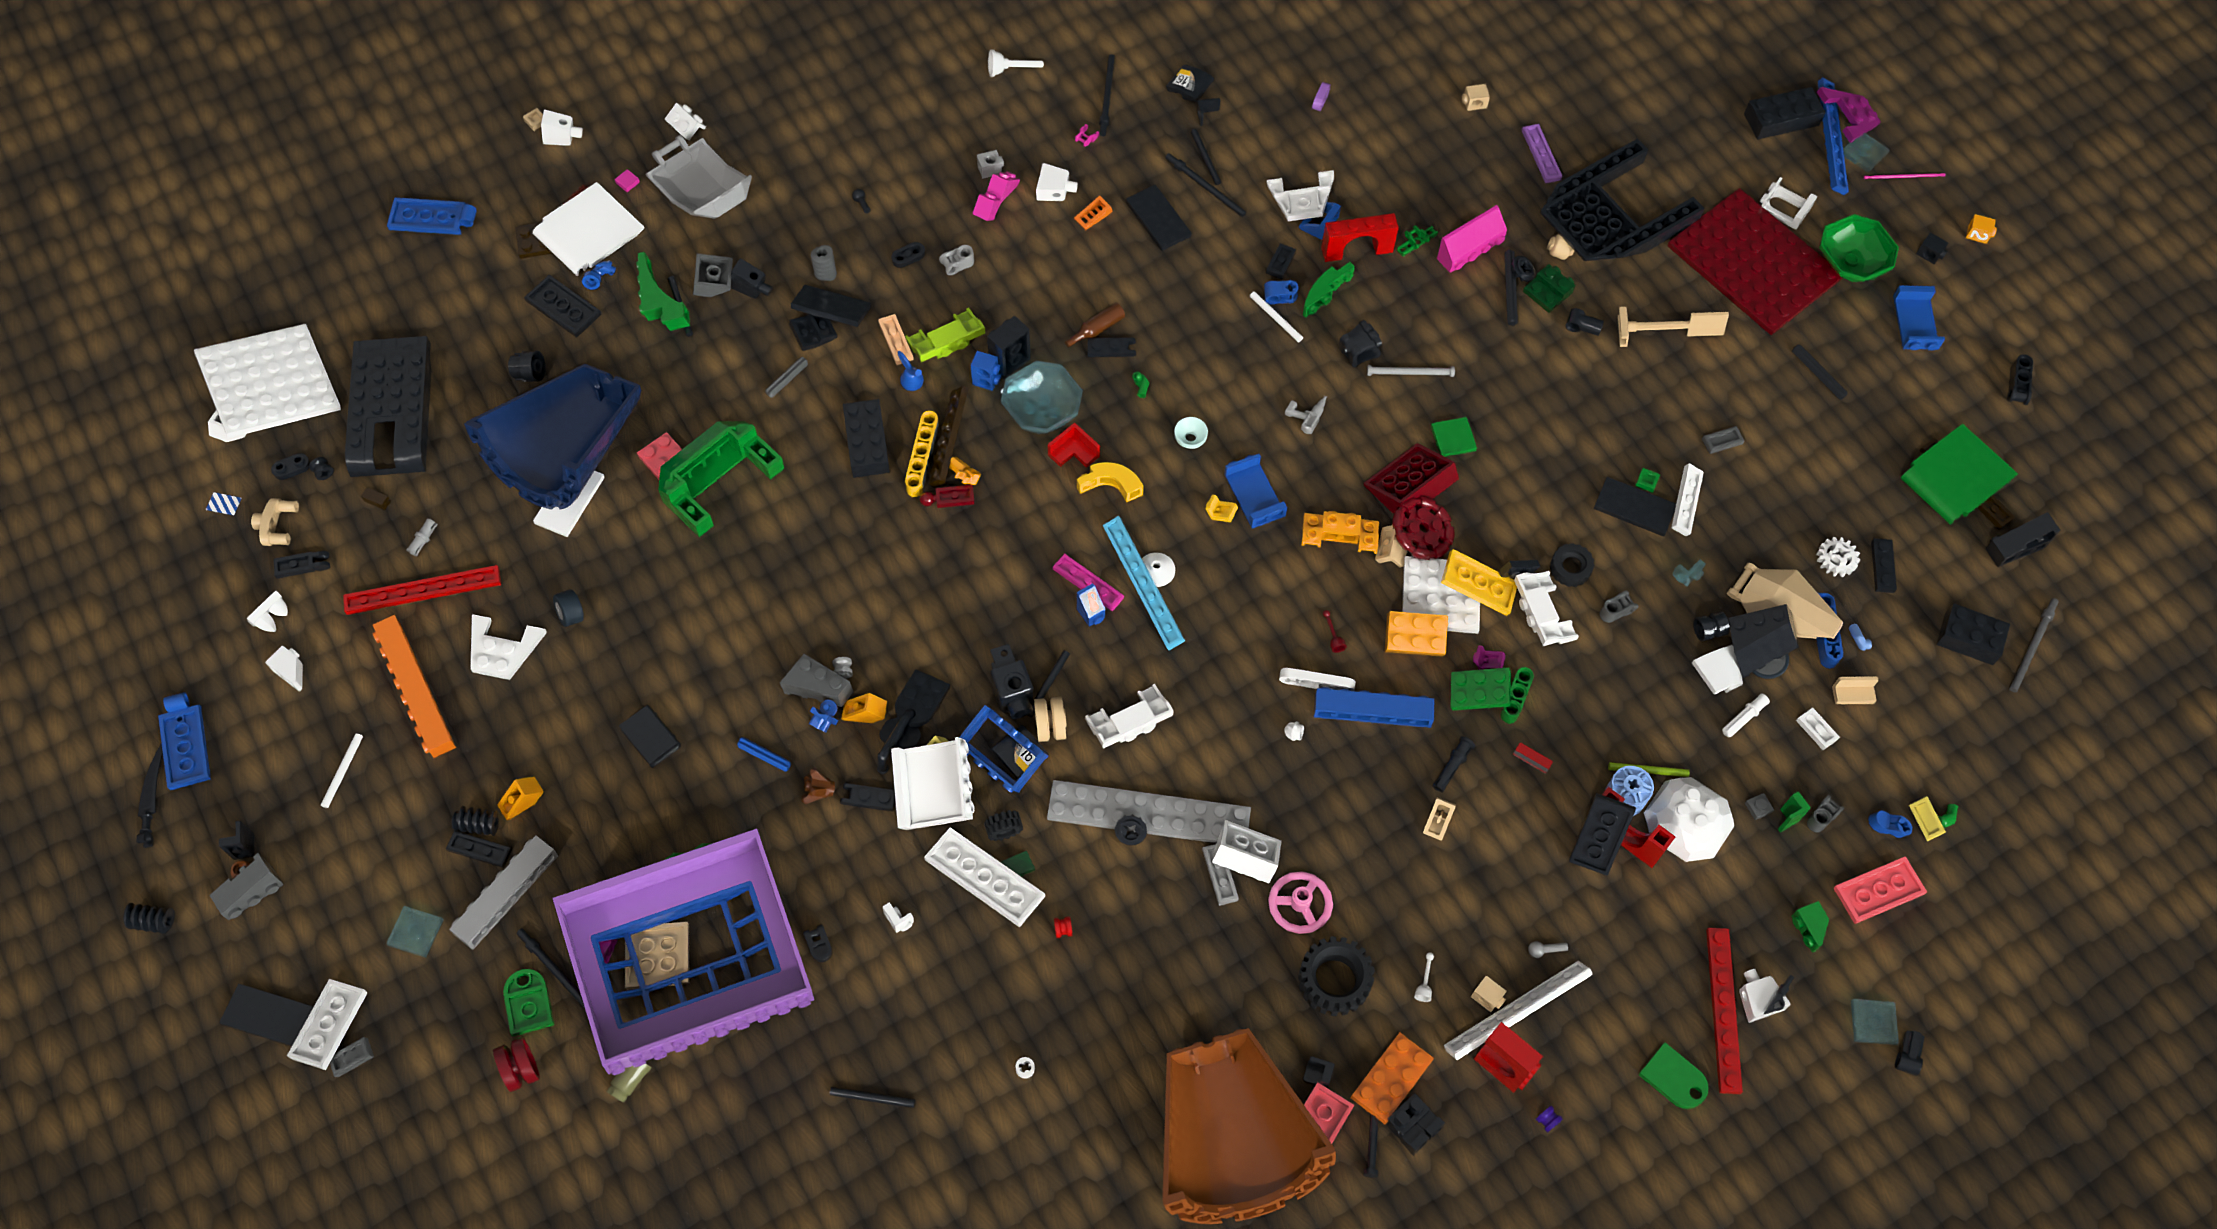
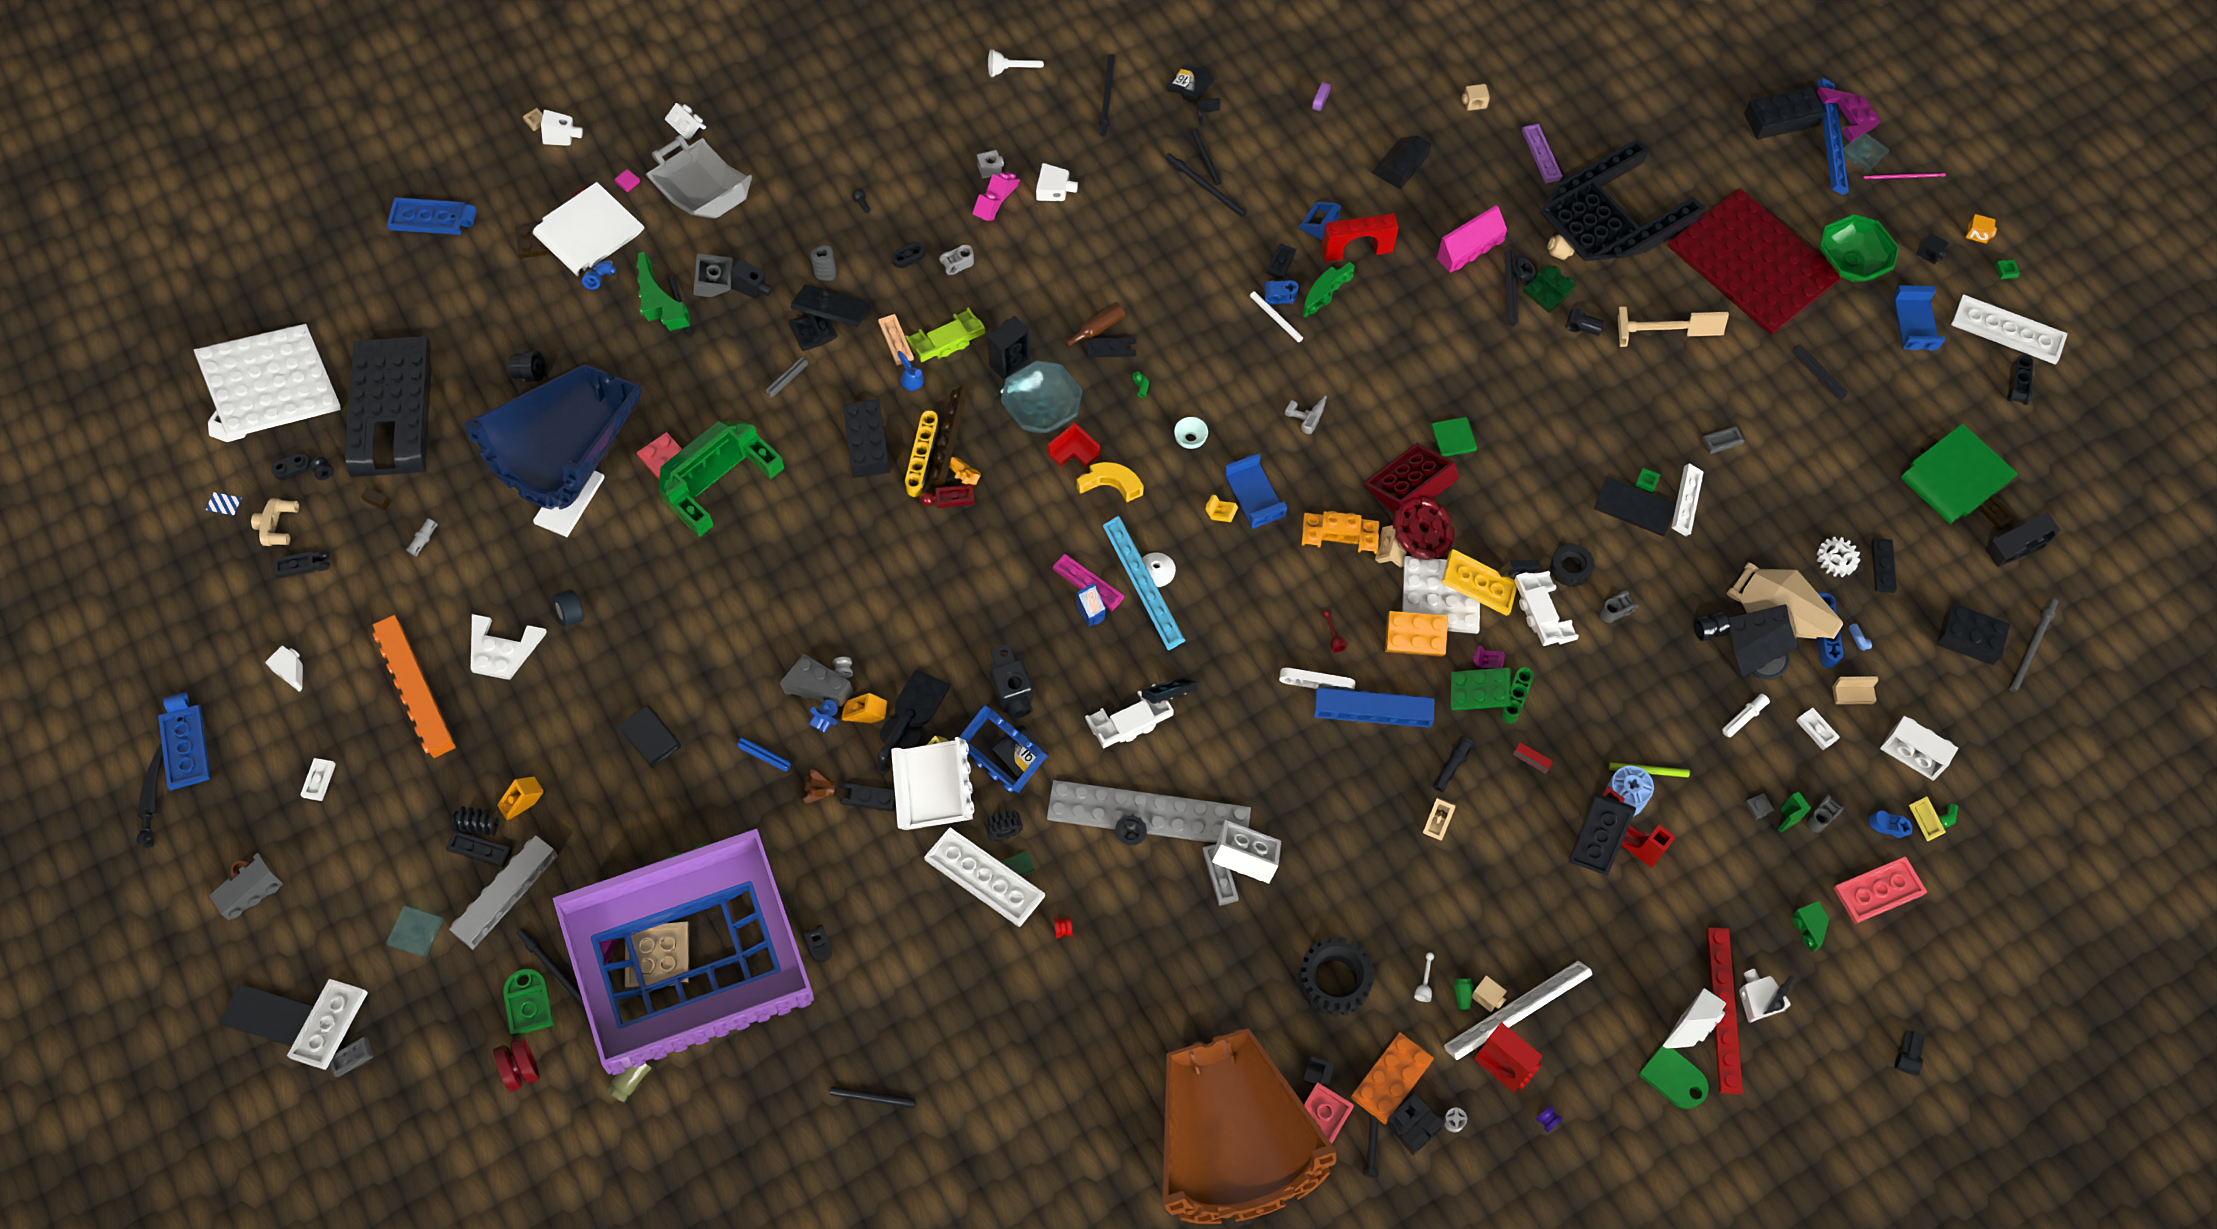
black piece [123,903,175,934] -> none
black panel [219,821,255,860] -> none
white tile [247,591,288,632] -> none
white bar [321,734,363,808] -> none
red plate [343,565,501,615] -> none
black tile [524,275,602,338] -> none
white bracket [883,902,914,933] -> none
blue brick [971,351,1001,391] -> none
white bush [1016,1057,1035,1078] -> none
black bar [1027,650,1070,717] -> none
tan wheel [1034,696,1067,742] -> none
orange slope [1074,195,1113,231] -> none
dark pink piece [1075,124,1100,147] -> none
black tile [1126,185,1192,251] -> none
white wing [1267,170,1334,221] -> none
bright pink piece [1268,871,1333,934] -> none
white plate [1284,721,1304,741] -> none
black piece [1339,320,1382,367] -> none
light grey bar [1367,365,1455,377] -> none
green piece [1397,226,1438,257] -> none
light grey bar [1528,941,1568,958] -> none
white rock [1644,777,1734,862] -> none
clear light blue bracket [1673,559,1706,586] -> none
white slope [1692,645,1743,695] -> none
white panel [1760,177,1817,230] -> none
clear light blue tile [1851,999,1899,1045] -> none
none -> white plate [300,758,336,801]
none -> black plate [1142,676,1198,704]
none -> black slope [1372,135,1431,190]
none -> light grey wheel [1443,1108,1467,1132]
none -> green cone [1453,979,1474,1010]
none -> white slope [1663,988,1726,1048]
none -> white brick [1880,716,1958,781]
none -> white plate [1951,294,2068,364]
none -> green plate [1995,259,2020,279]

